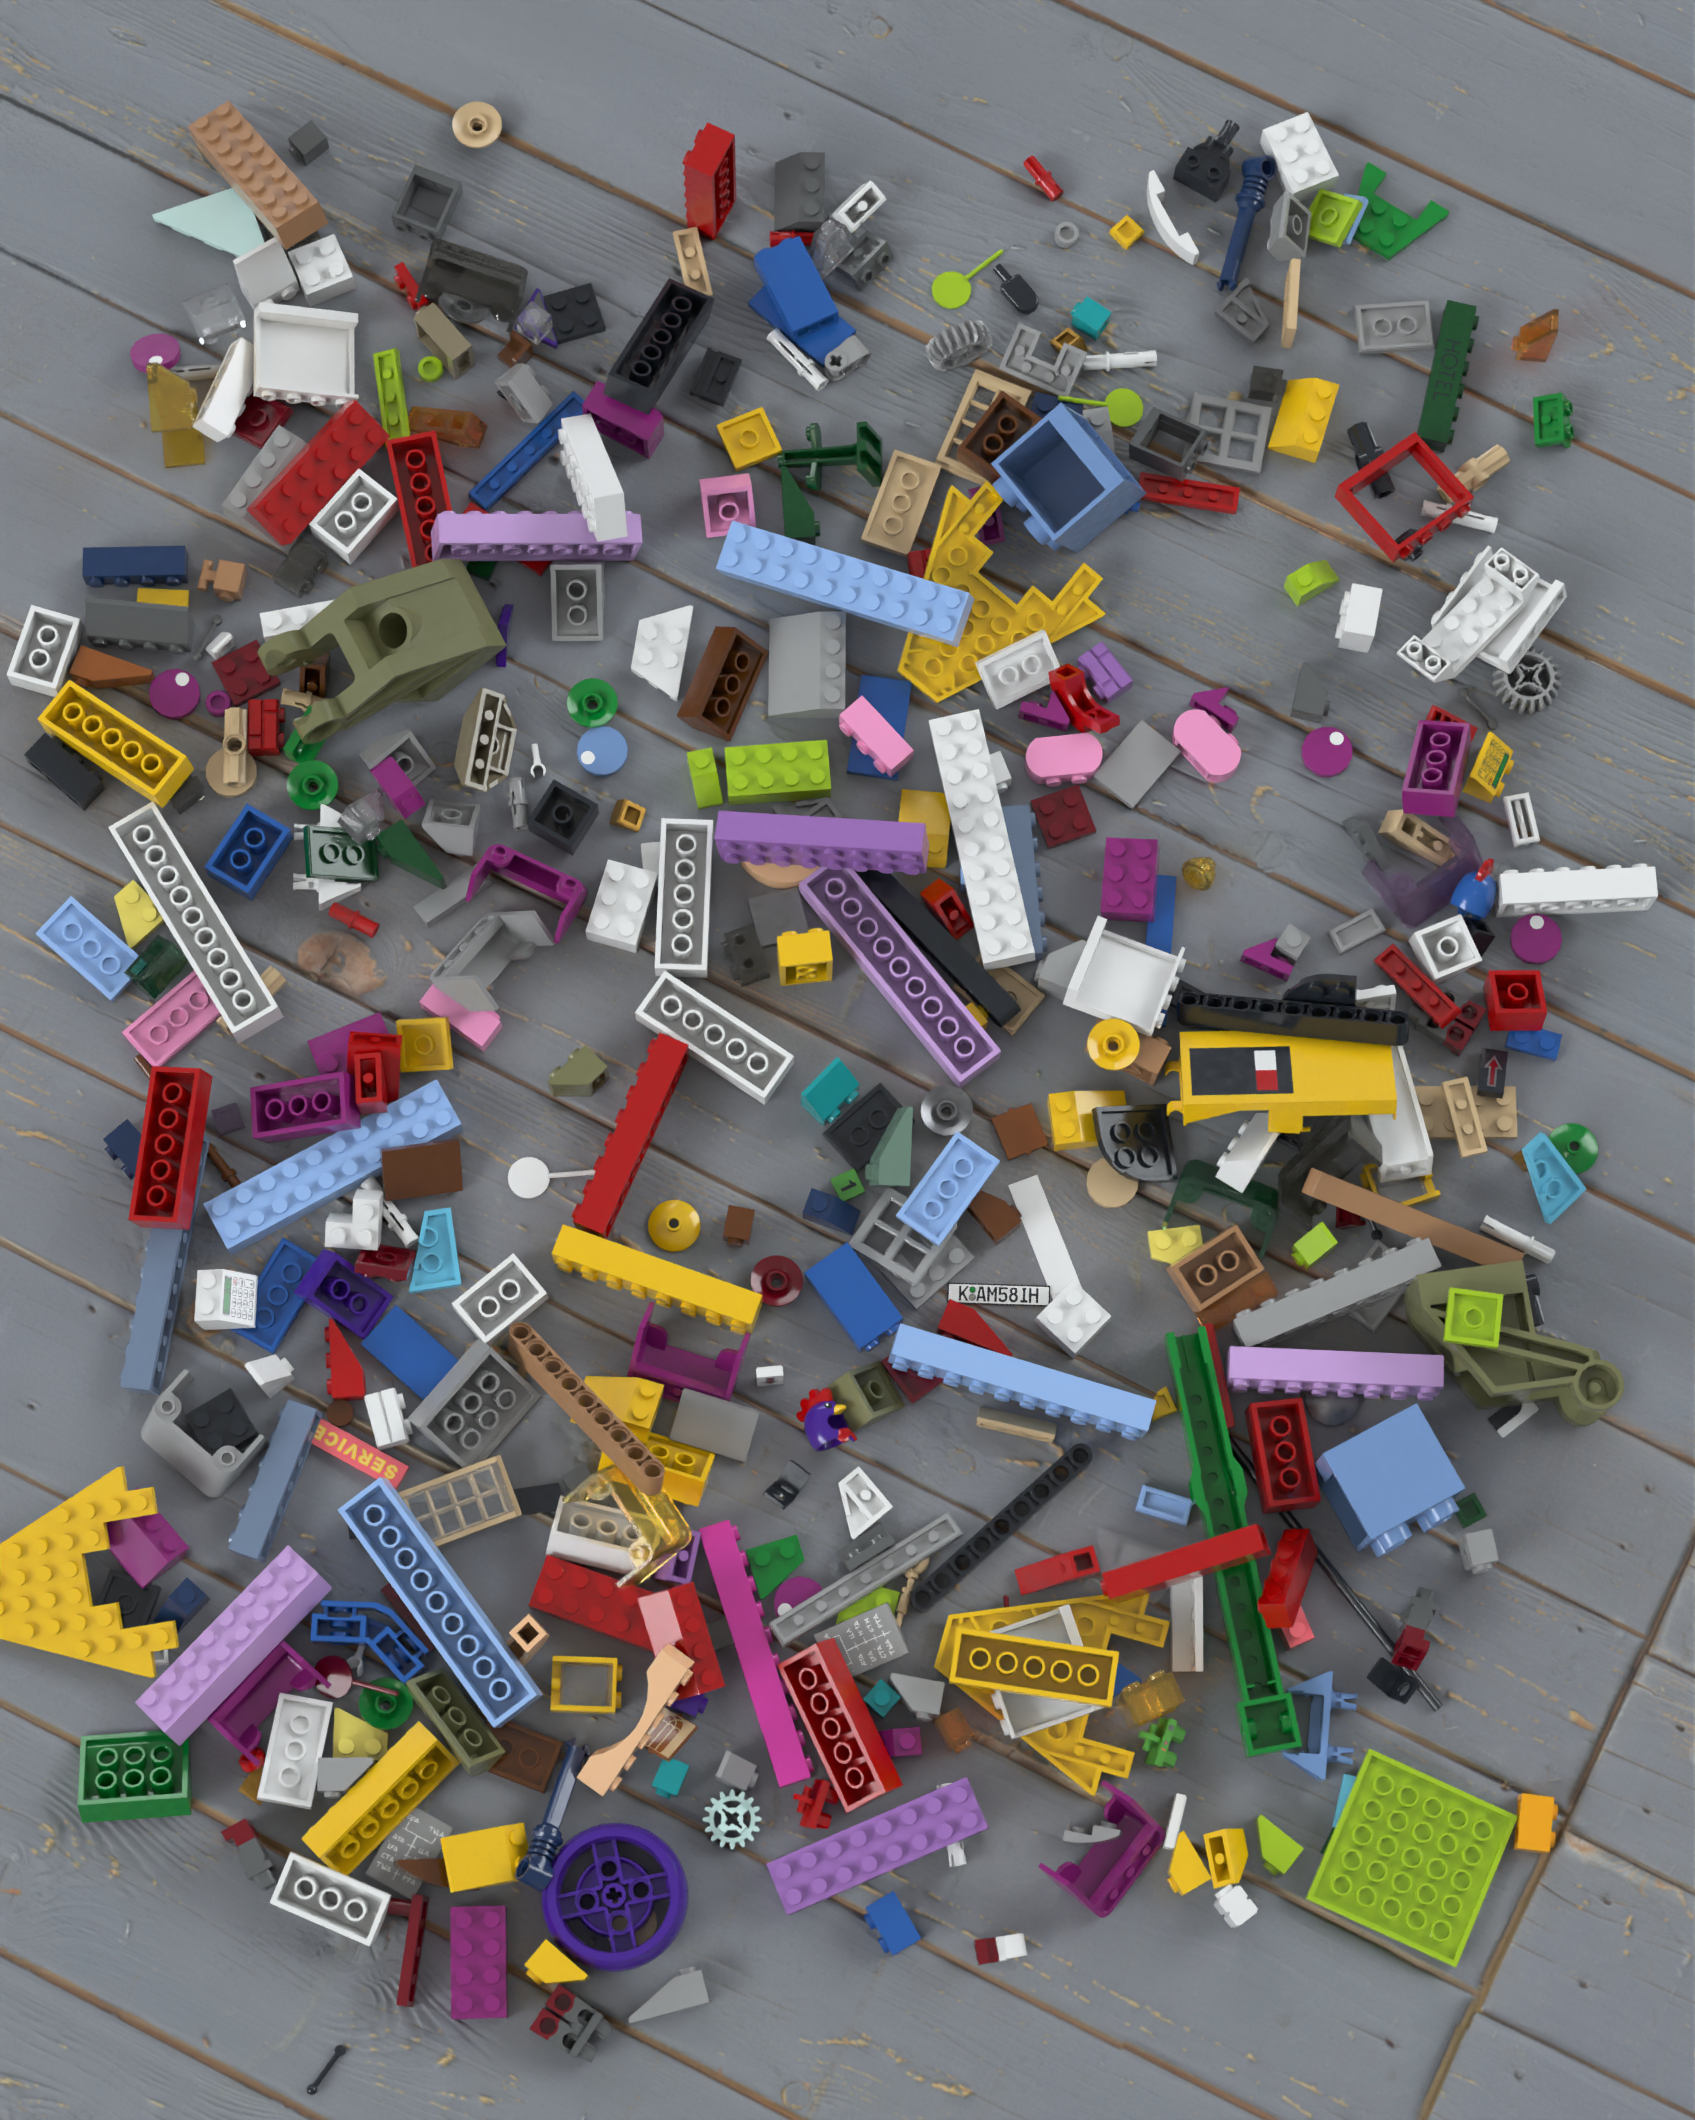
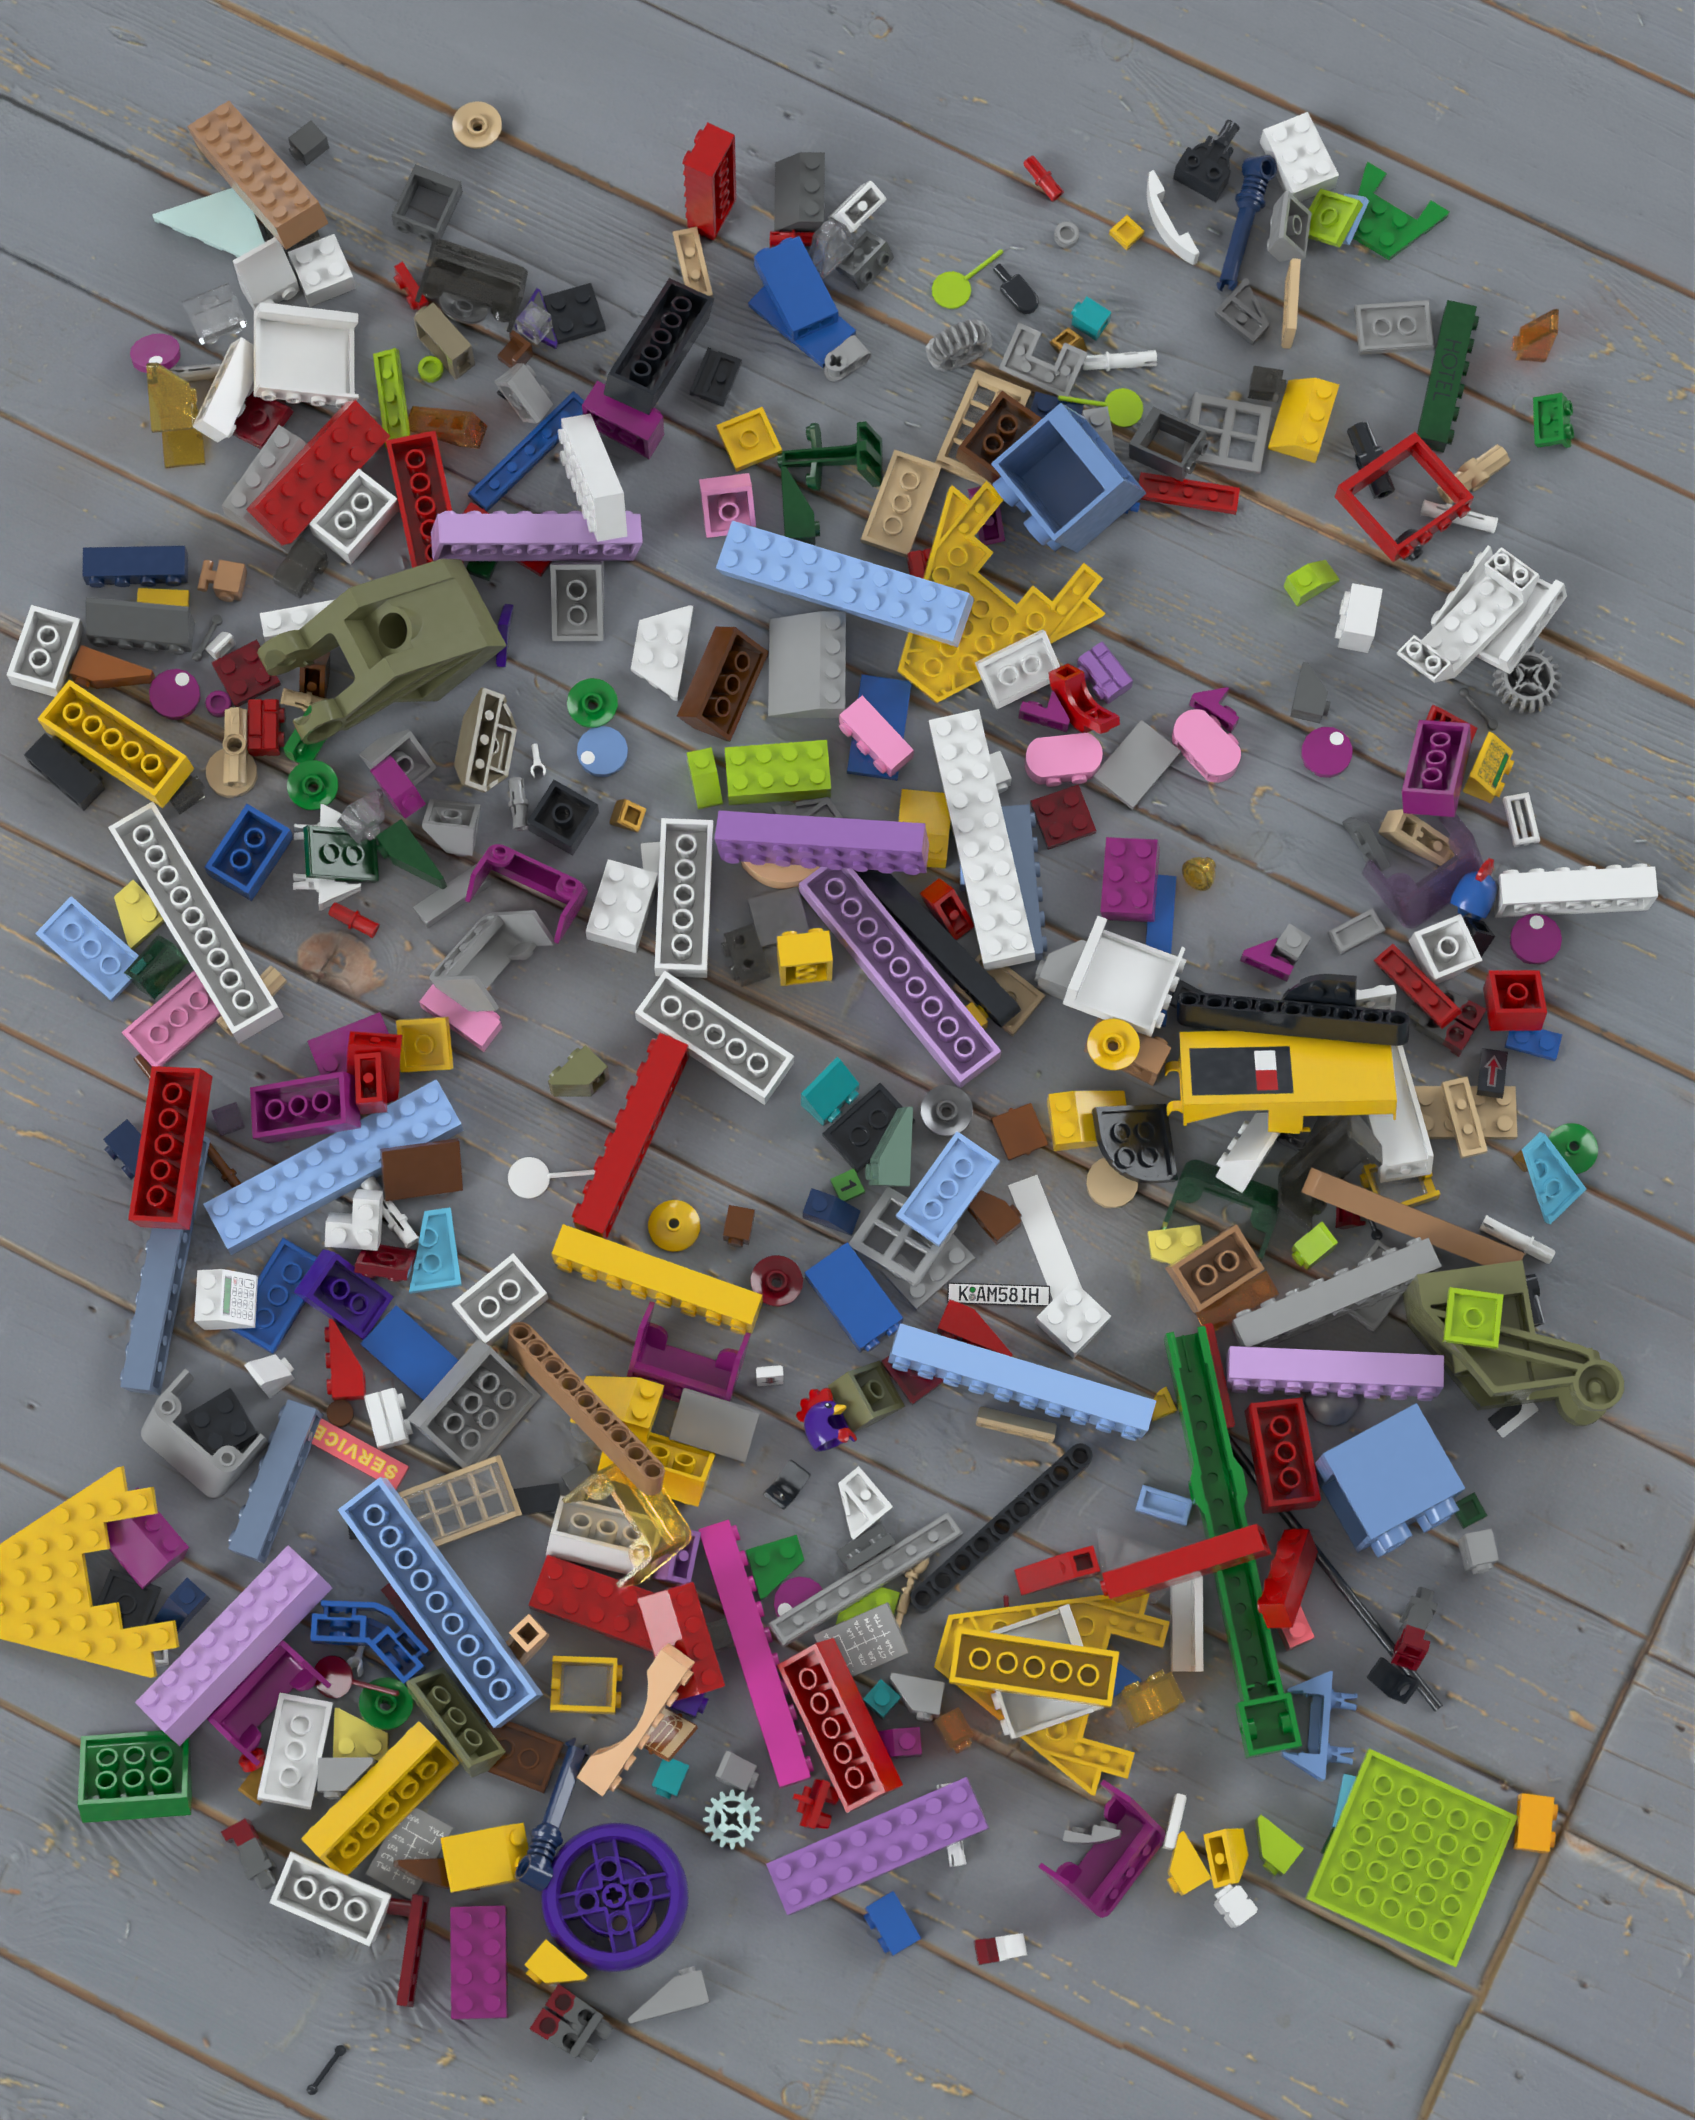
white pin [767,328,829,391] -> none
bright green hips [1138,1717,1186,1768] -> none

